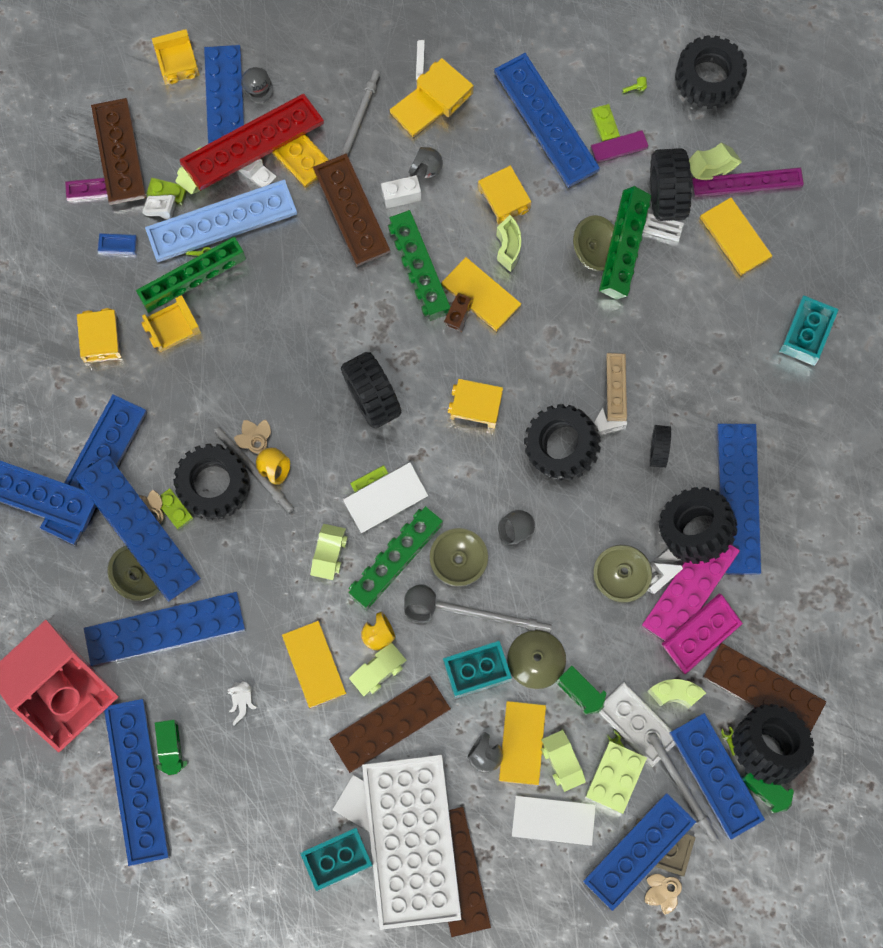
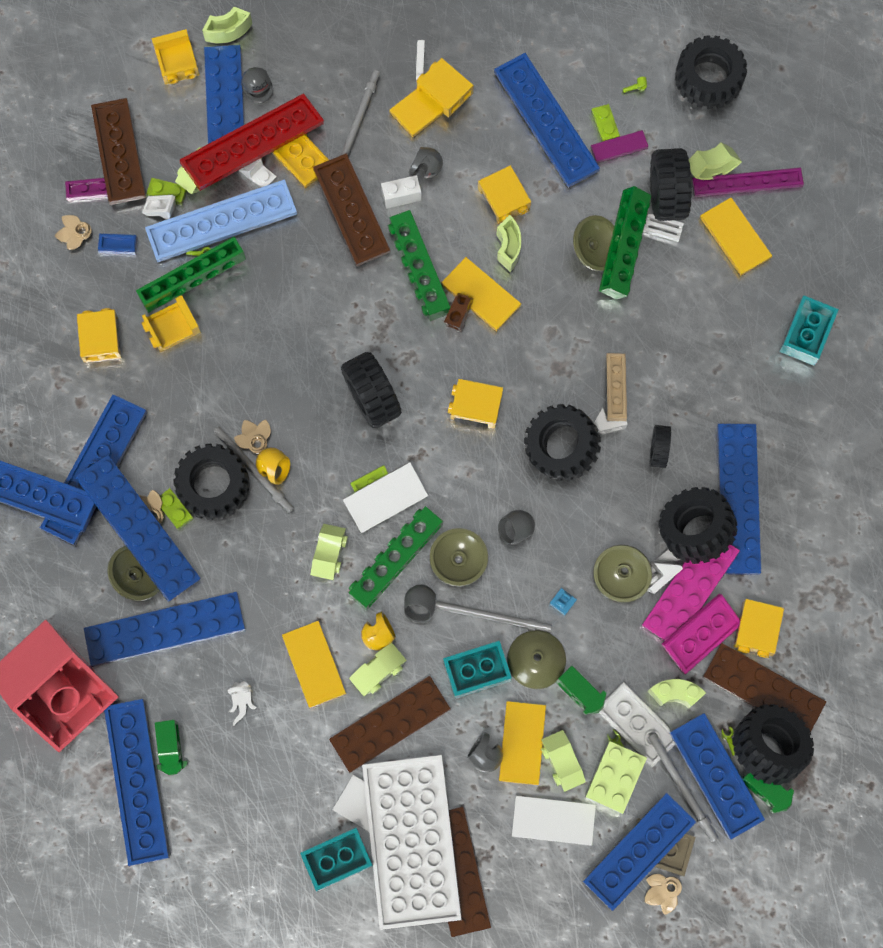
none -> tan plate [55,215,92,250]
none -> yellowish green brick [202,7,253,43]
none -> dark azure tile [550,588,577,616]
none -> yellow panel [733,599,784,658]

